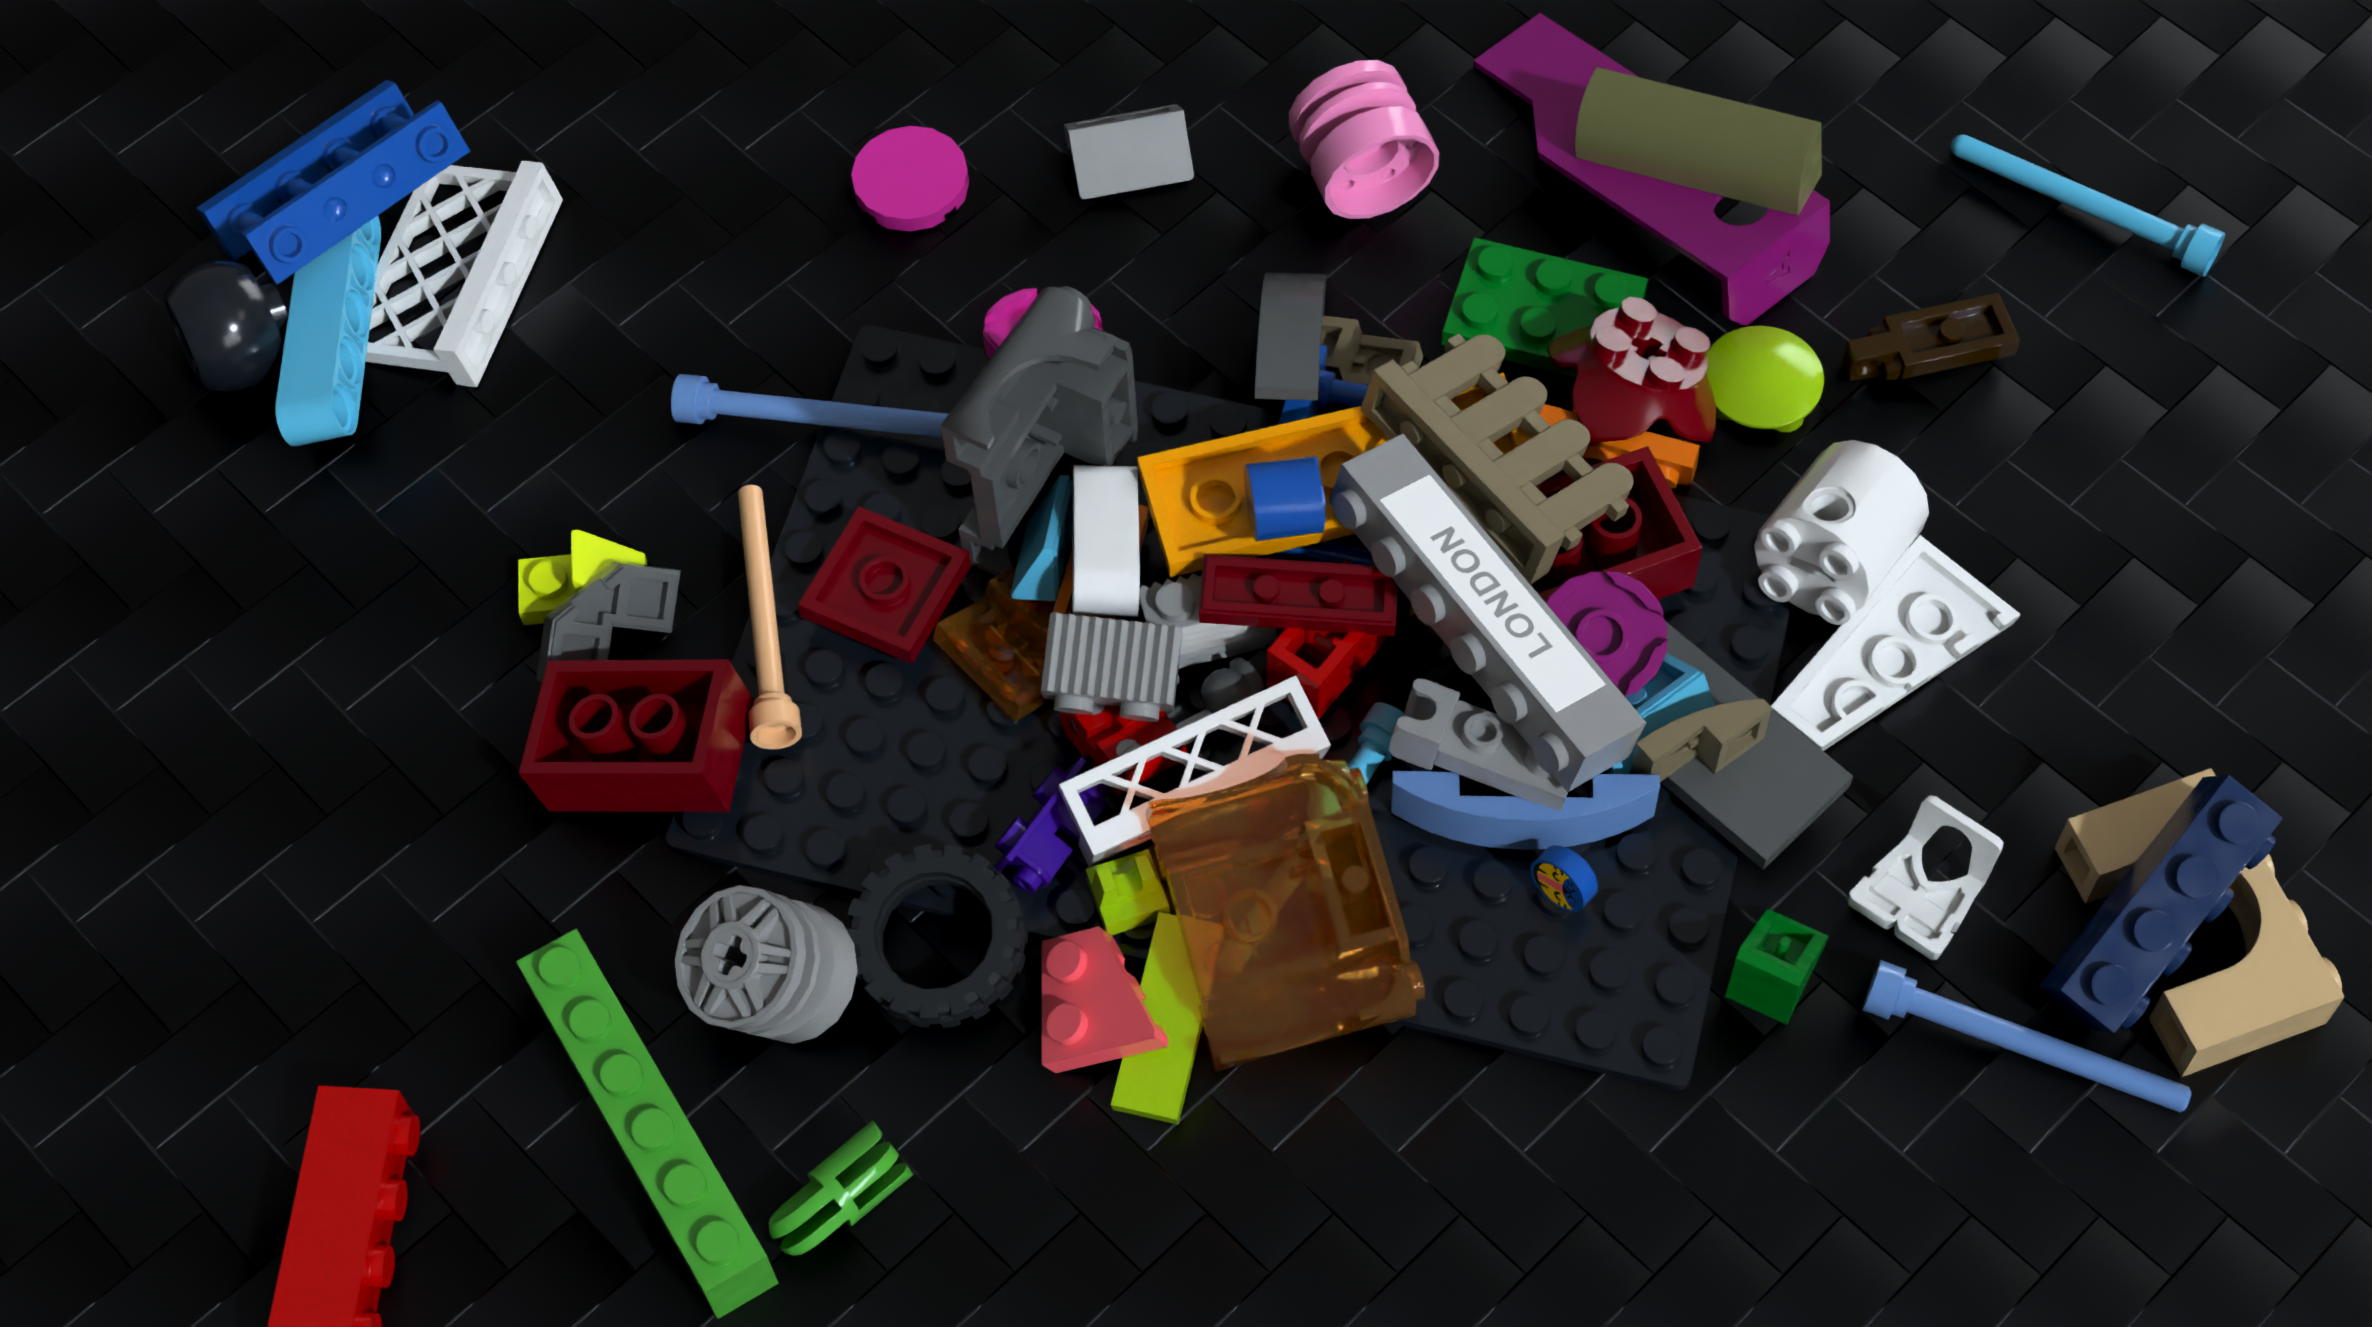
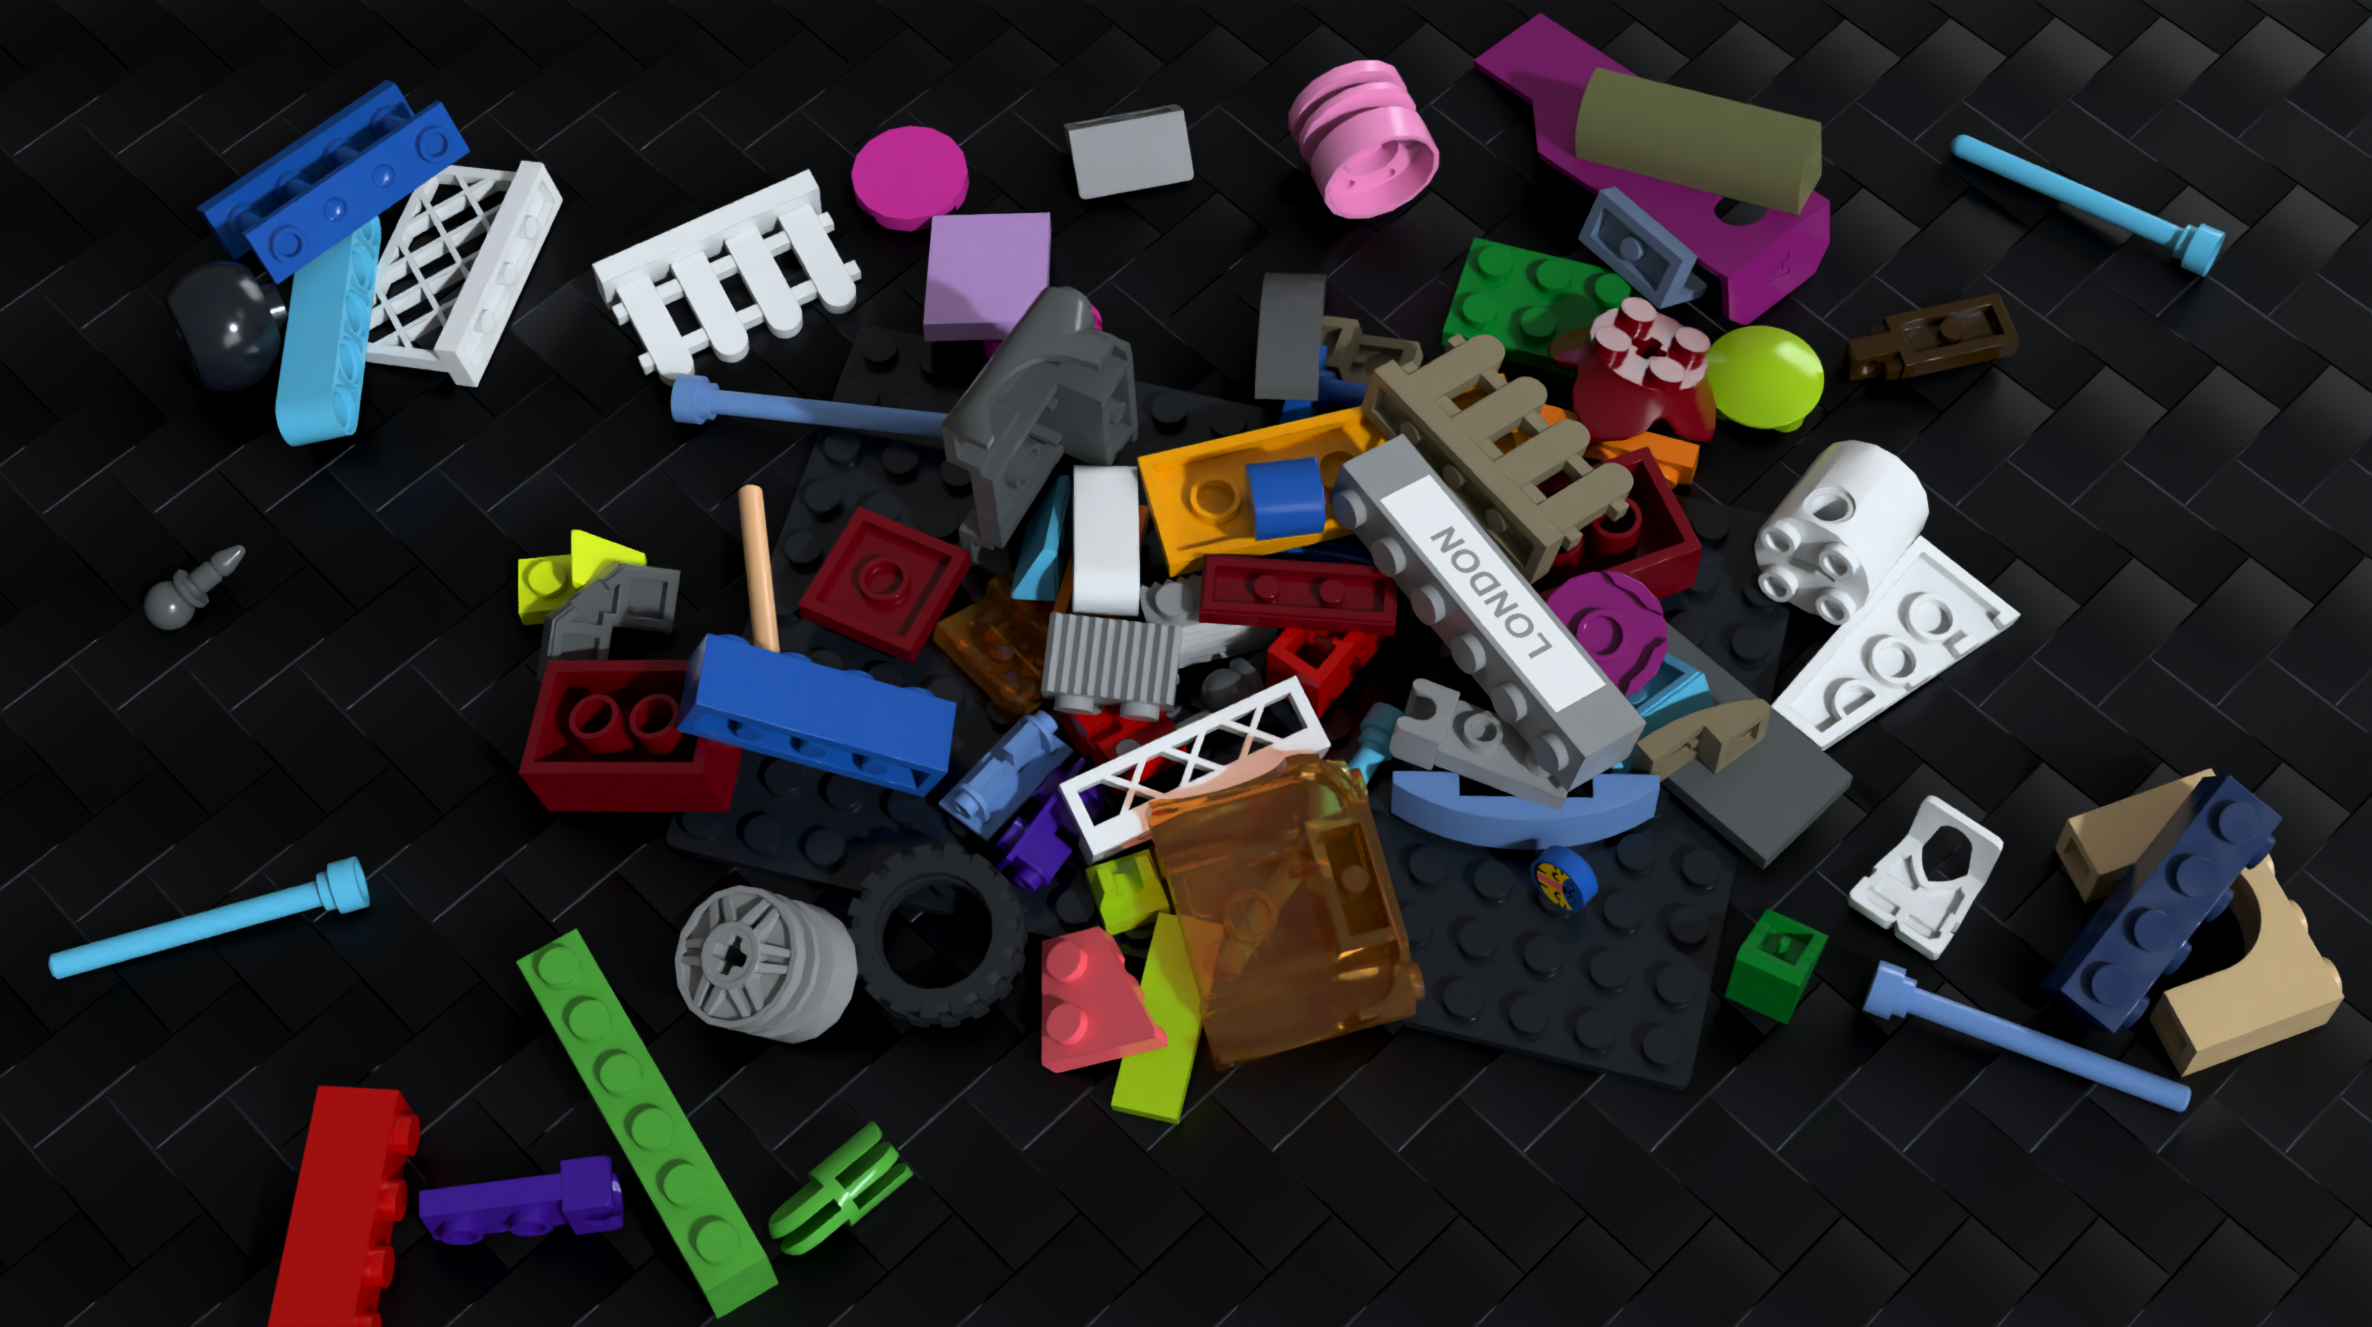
none -> medium azure piece [48,856,370,979]
none -> dark grey bar [144,545,246,630]
none -> dark purple plate [419,1156,624,1245]
none -> white fence [592,169,861,387]
none -> blue brick [676,633,956,797]
none -> lavender tile [923,212,1051,342]
none -> medium blue hinge [939,710,1074,843]
none -> sand blue panel [1578,186,1707,309]

